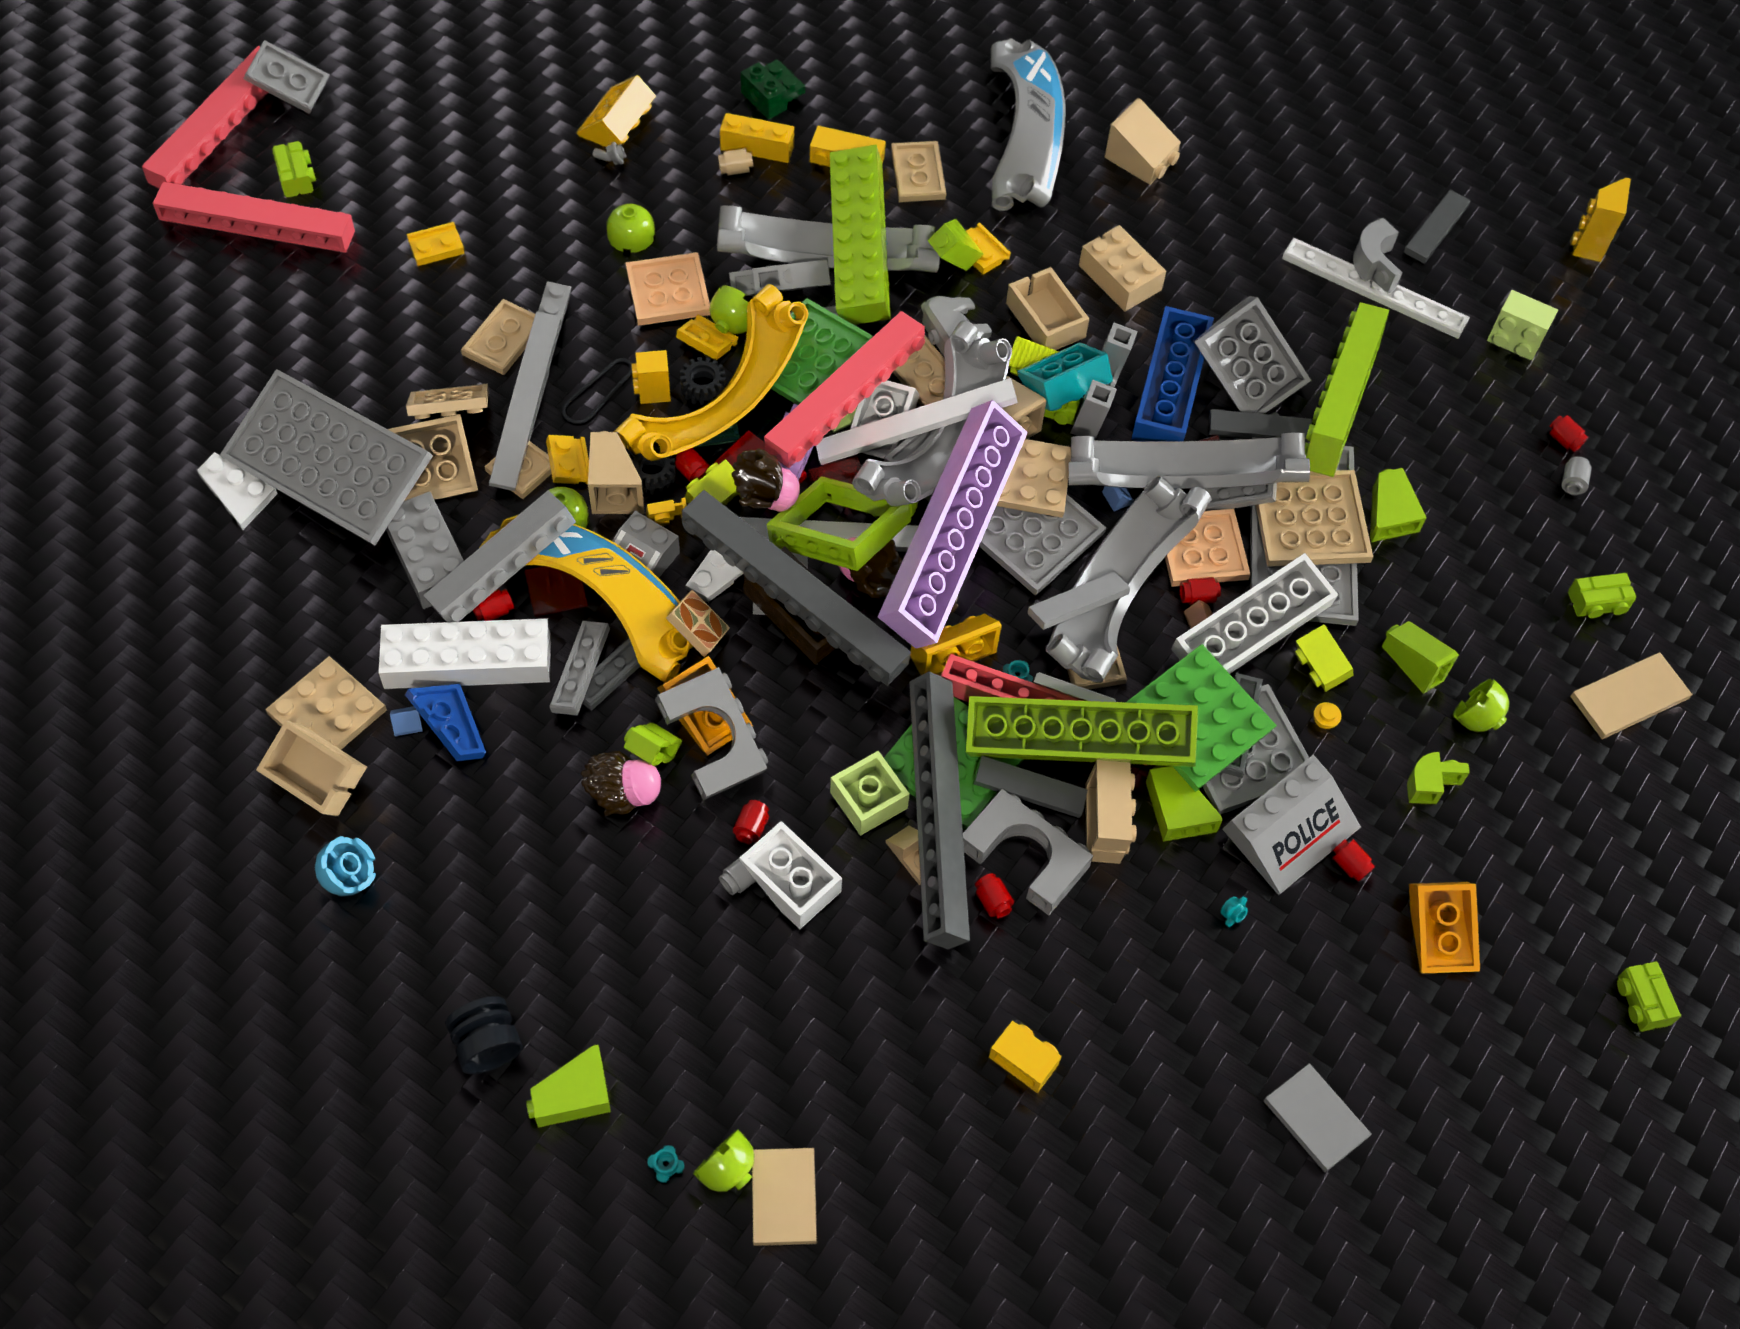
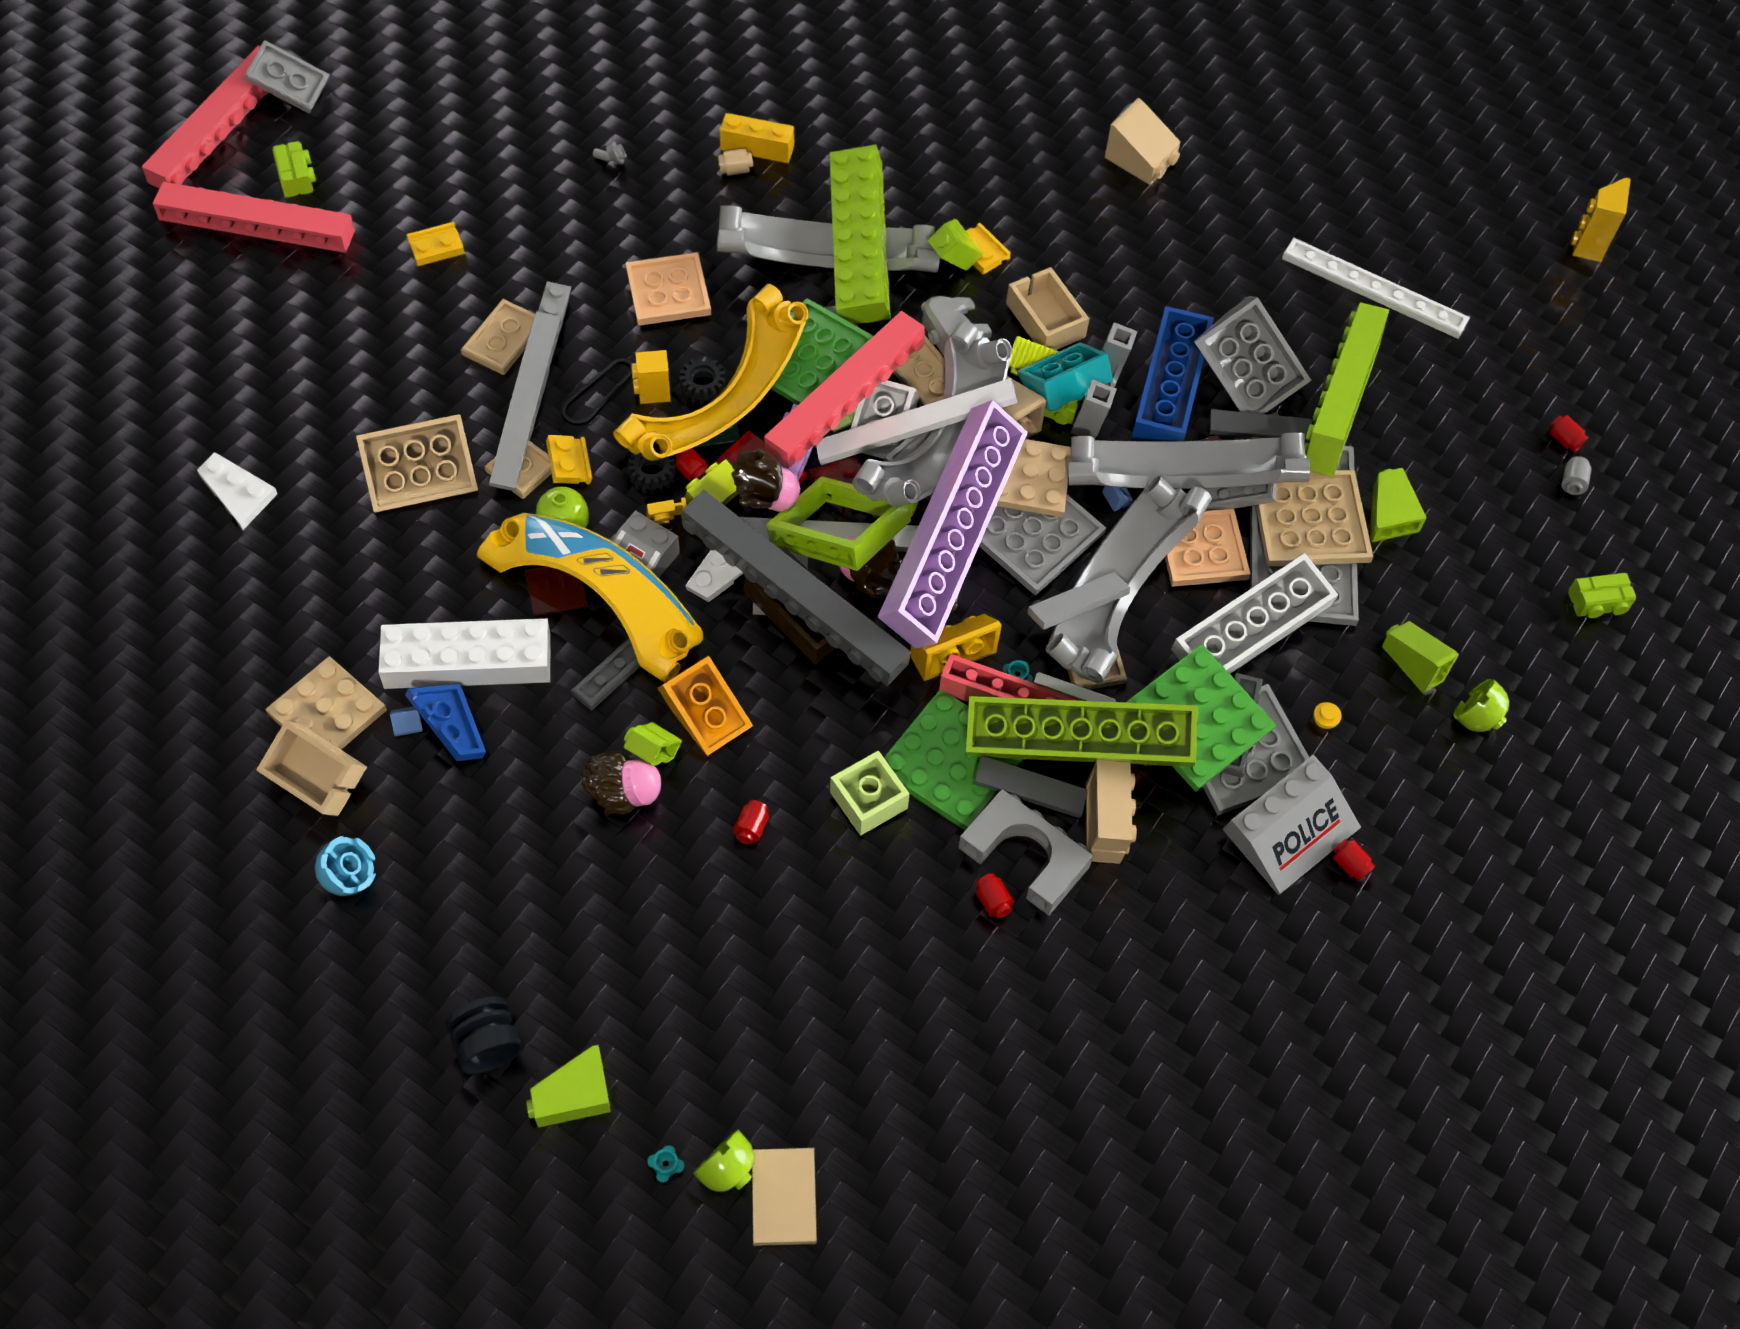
light grey plate [219,369,433,546] -> none
light grey brick [386,492,464,609] -> none
tan plate [406,384,489,419] -> none
light grey brick [423,490,576,622] -> none
red brick [473,589,514,621] -> none
light grey tile [549,621,610,715] -> none
yellow slope [576,75,656,147] -> none
tan slope [588,431,645,514] -> none
lime cylinder [607,204,655,253] -> none
light grey arch [655,667,768,800] -> none
tile [666,589,730,657] -> none
yellow plate [676,314,738,360] -> none
lime cylinder [709,285,748,334] -> none
light grey brick [719,857,756,895] -> none
light grey slope [729,260,831,296] -> none
white slope [739,821,842,929] -> none
dark green brick [741,59,805,119] -> none
yellow brick [810,126,886,167] -> none
tan slope [886,826,921,885] -> none
tan tile [891,141,946,202] -> none
dark grey brick [910,671,970,949] -> none
yellow piece [989,1020,1061,1093] -> none
light grey panel [991,39,1065,211] -> none
tan piece [1079,225,1166,312] -> none
lime slope [1146,765,1222,842] -> none
red brick [1180,577,1221,605] -> none
medium nougat slope [1184,600,1213,629] -> none
teal plate [1221,896,1248,927] -> none
light grey tile [1264,1063,1371,1173] -> none
neon yellow brick [1294,625,1354,692] -> none
light grey arch [1353,218,1402,294] -> none
dark grey tile [1404,190,1471,264] -> none
lime brick [1407,752,1469,804] -> none
light orange slope [1409,882,1480,973] -> none
yellowish green brick [1487,290,1558,360] -> none
tan tile [1570,652,1693,739] -> none
lime brick [1617,961,1681,1032] -> none

